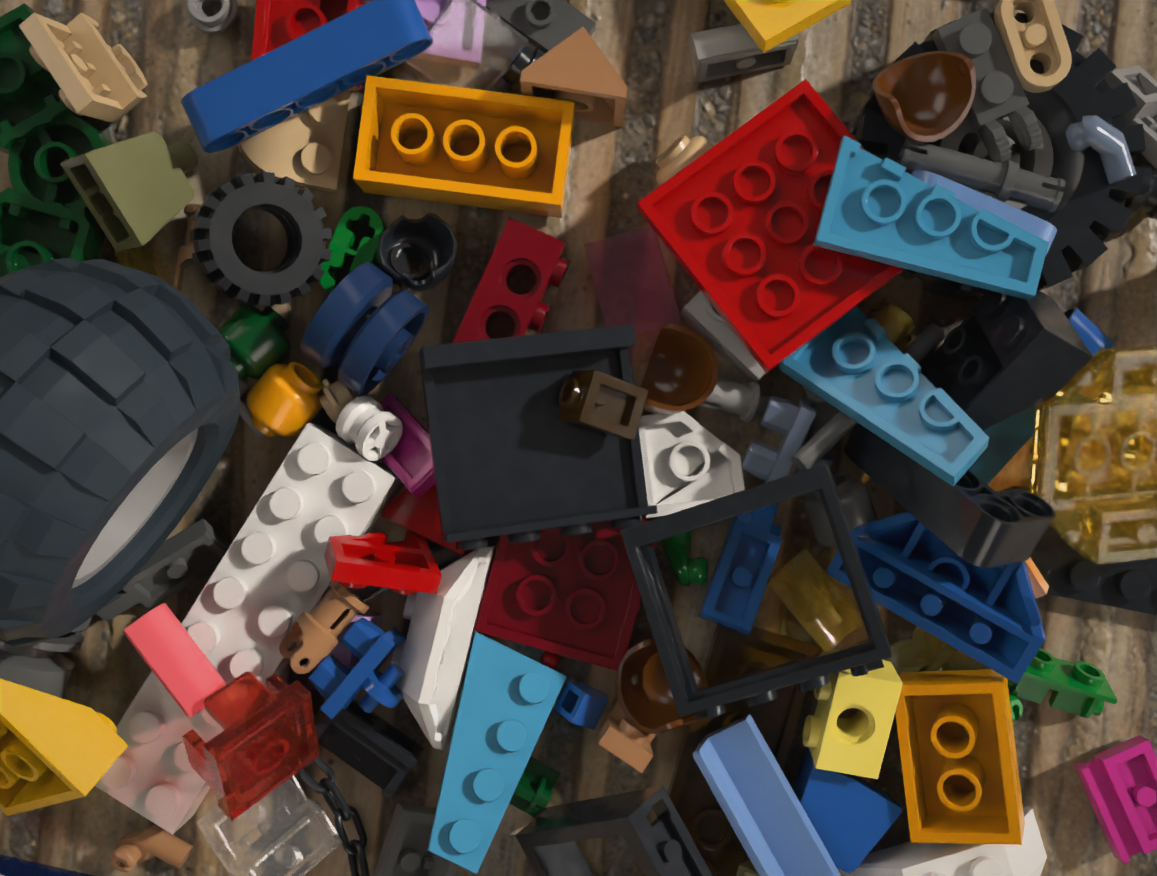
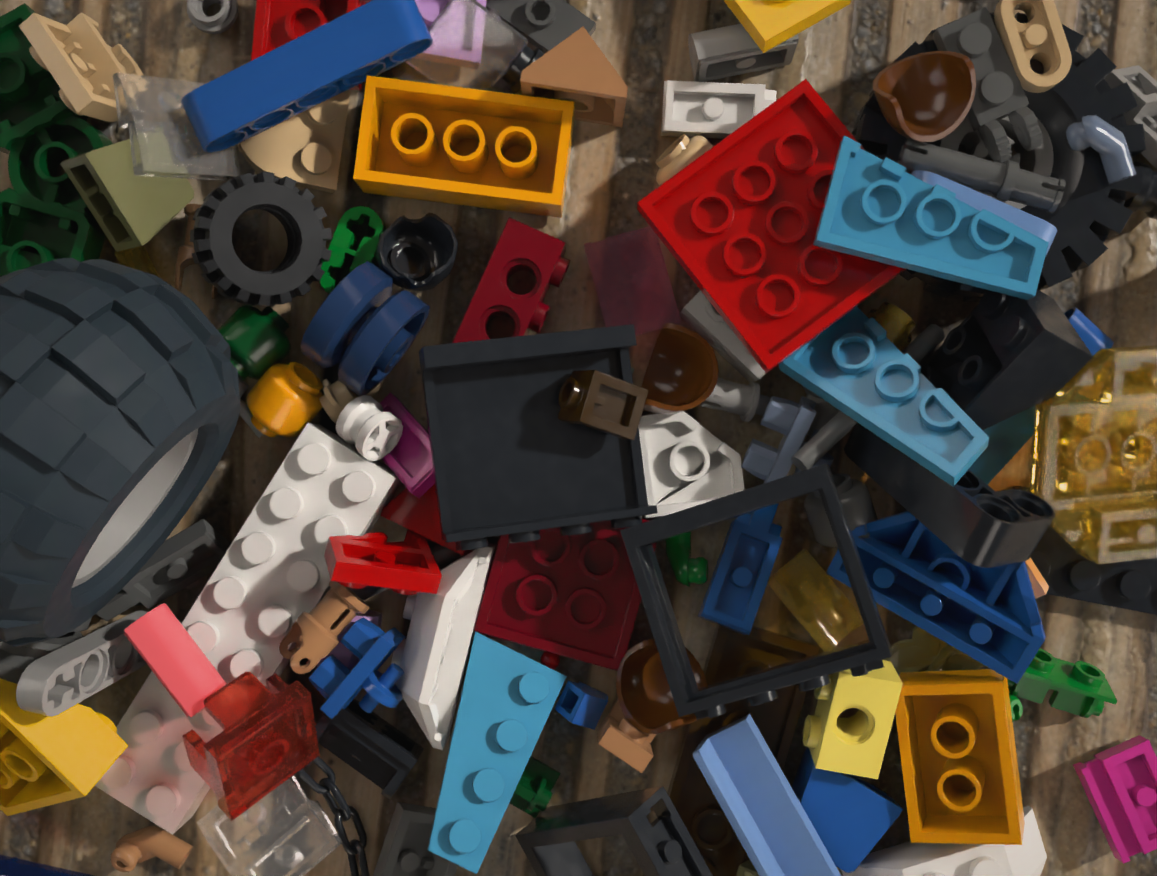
none -> light grey beam [16,610,148,717]
none -> clear slope [113,72,241,181]
none -> white hinge [661,80,777,139]

